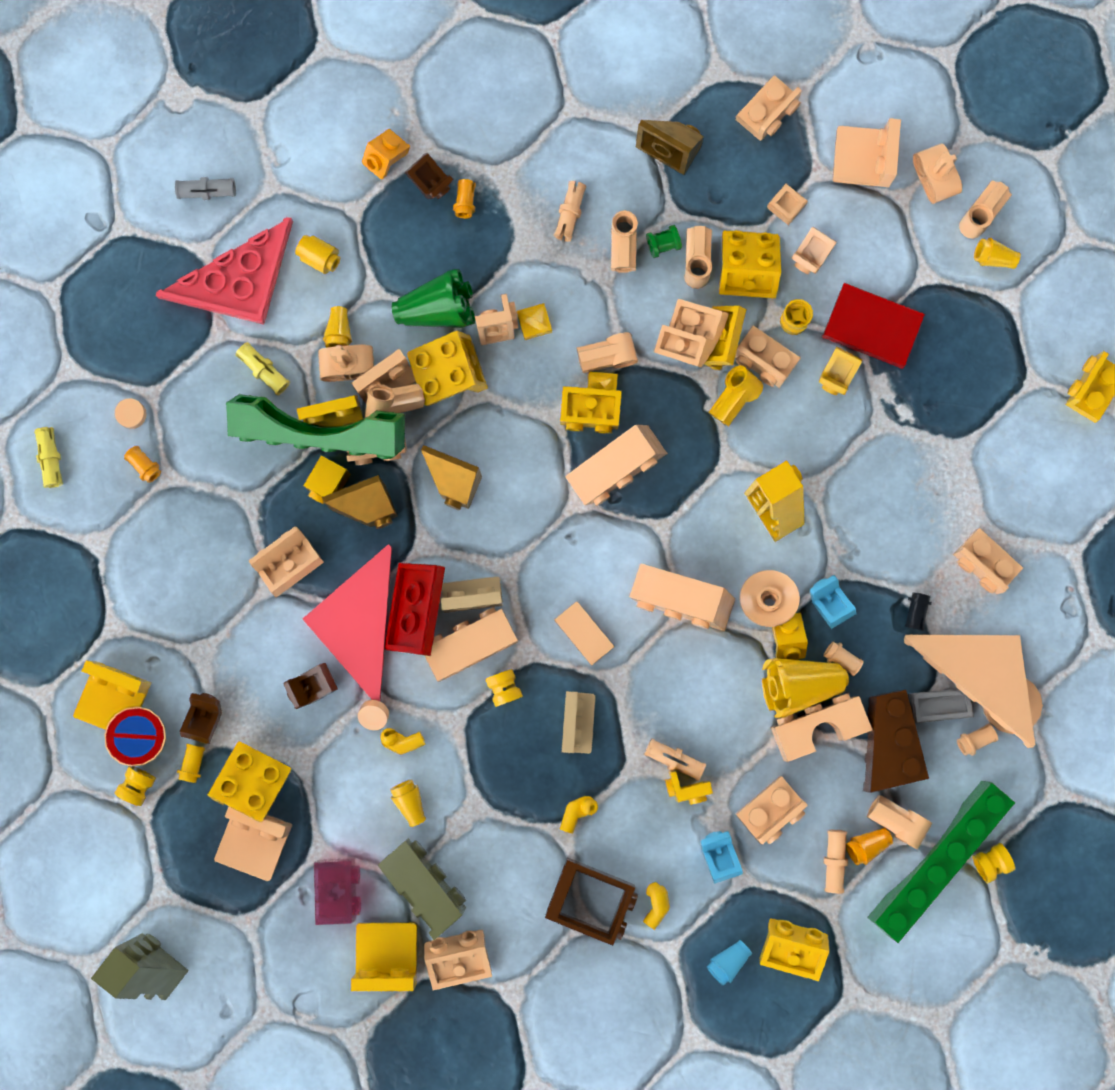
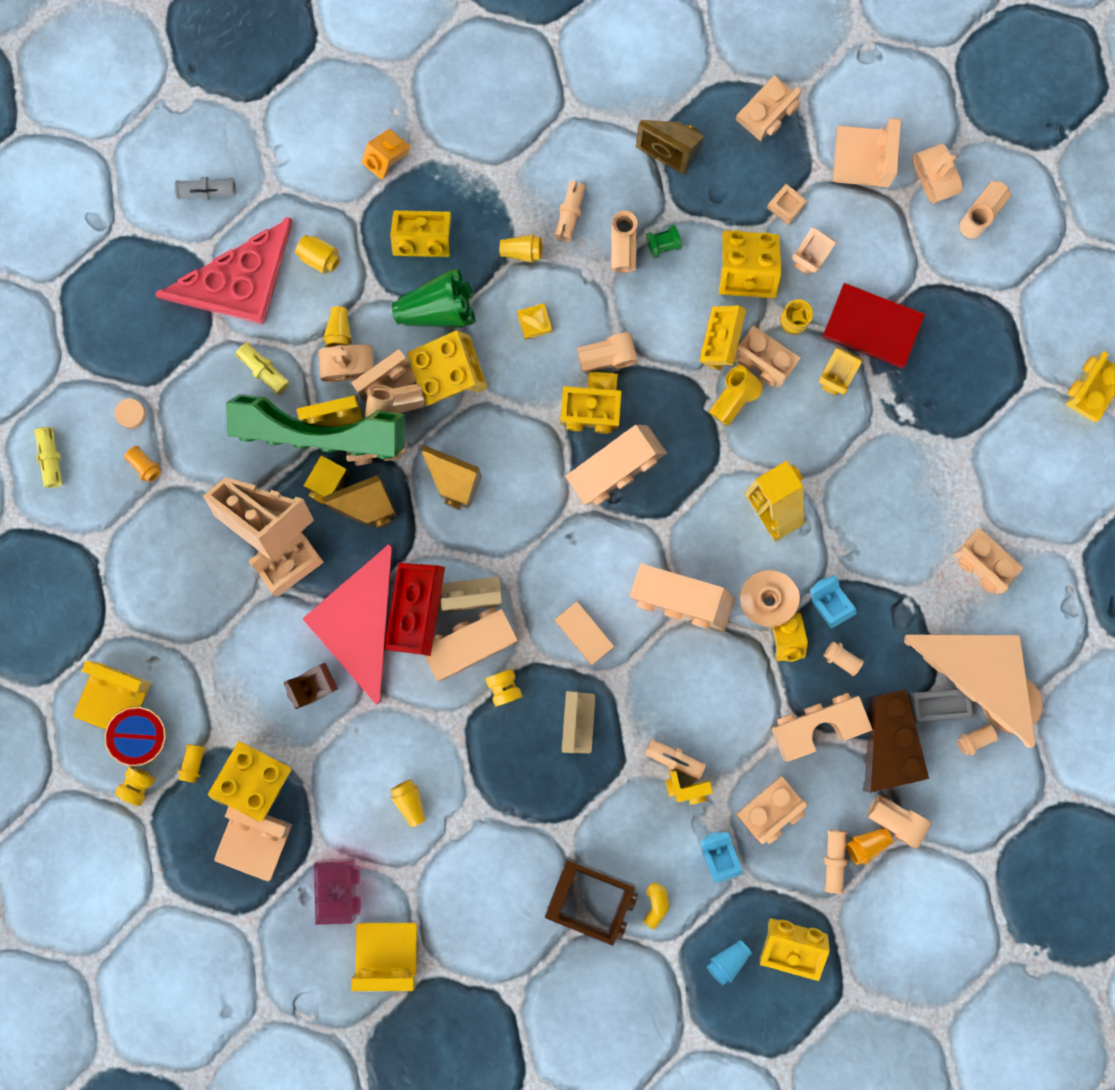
olive wedge [91,933,189,1000] -> none
reddish brown bracket [180,693,222,744] -> none
light nougat tile [358,700,389,730] -> none
olive wedge [378,838,466,940] -> none
yellow arm [380,728,426,755] -> none
reddish brown bracket [404,153,454,199] -> none
light nougat bracket [424,930,492,990] -> none
light orange pin [453,179,476,219] -> none
light nougat bracket [475,294,519,346] -> none
yellow arm [559,796,598,834] -> none
light nougat slope [654,299,729,367] -> none
light nougat piece [684,226,712,289] -> none
yellow cone [762,658,849,718] -> none
green arch [867,781,1015,943] -> none
black pin [904,592,932,631] -> none
yellow wheel [972,843,1015,883] -> none
yellow cone [974,238,1021,269] -> none
none -> light nougat wedge [203,477,314,560]
none -> yellow bracket [390,210,451,257]
none -> yellow cone [499,234,543,263]

